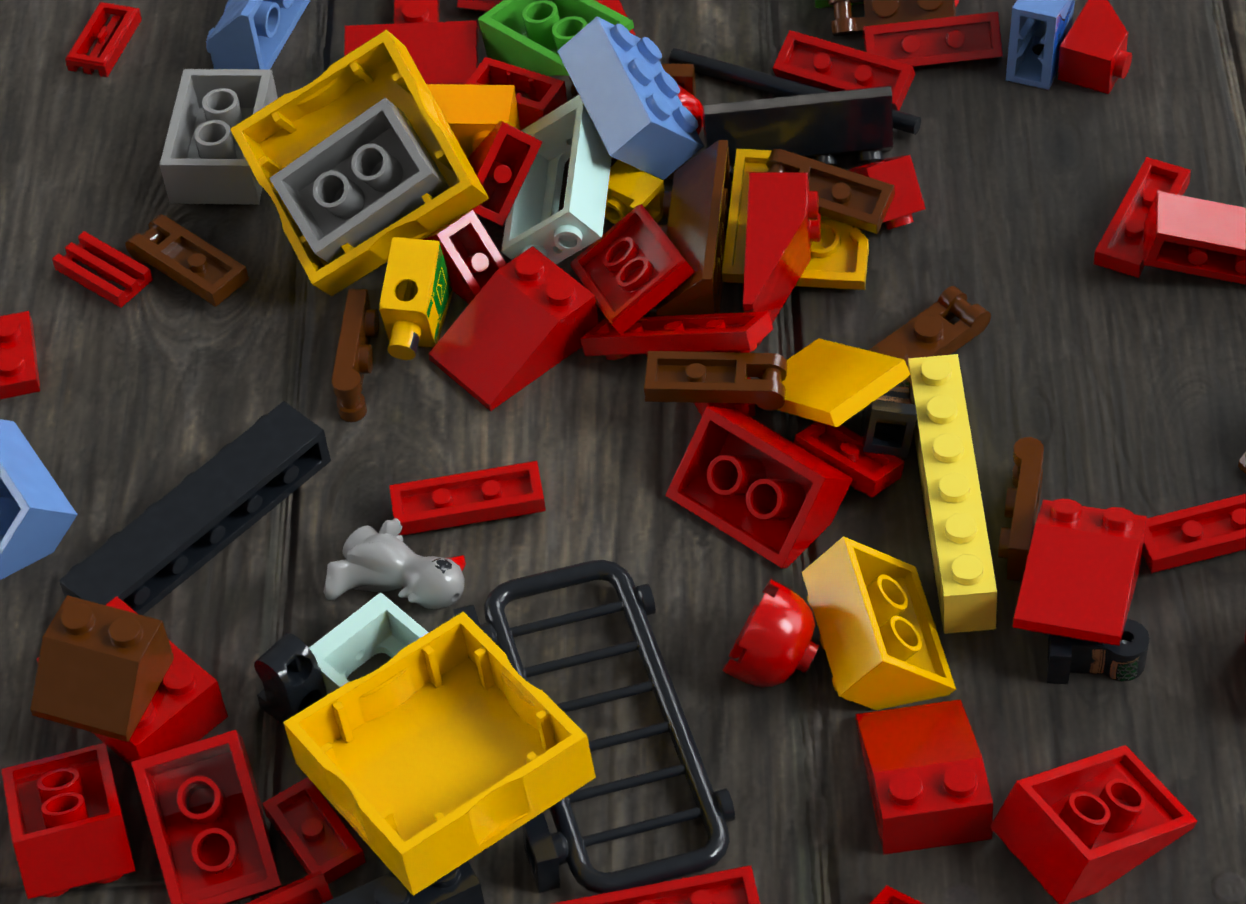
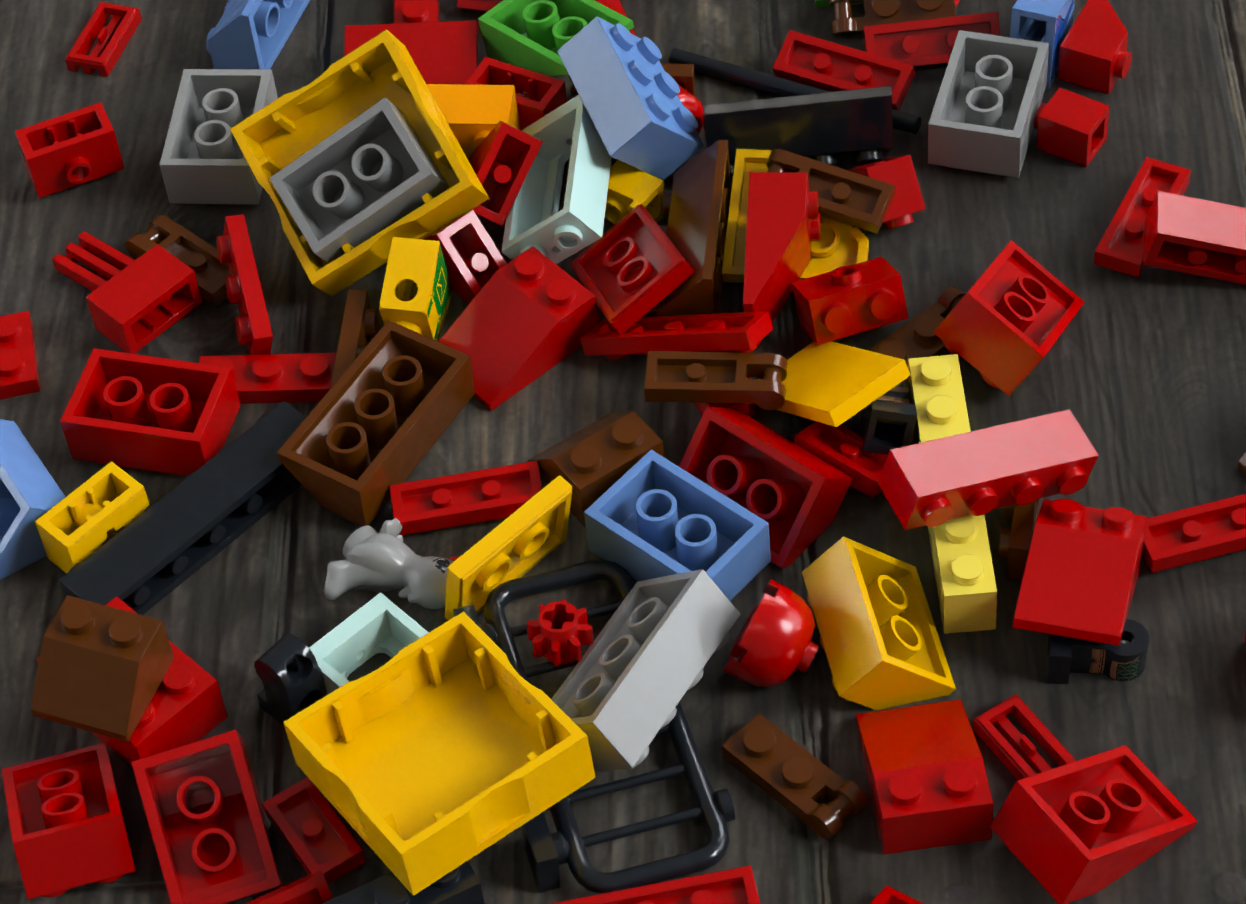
none -> red brick [15,102,125,198]
none -> yellow brick [35,461,150,574]
none -> red brick [60,348,241,476]
none -> red brick [86,244,203,354]
none -> red plate [199,353,336,404]
none -> red plate [216,214,273,355]
none -> reddish brown slope [277,320,475,527]
none -> yellow tile [445,475,572,621]
none -> red gear [527,599,594,667]
none -> reddish brown slope [528,411,664,527]
none -> light grey slope [551,569,740,772]
none -> medium blue brick [584,449,771,601]
none -> reddish brown plate [722,713,869,840]
none -> red brick [792,257,909,345]
none -> brick [878,409,1099,530]
none -> light grey brick [928,30,1049,178]
none -> red slope [933,240,1085,396]
none -> red tile [972,694,1076,780]
none -> red brick [1033,87,1109,167]

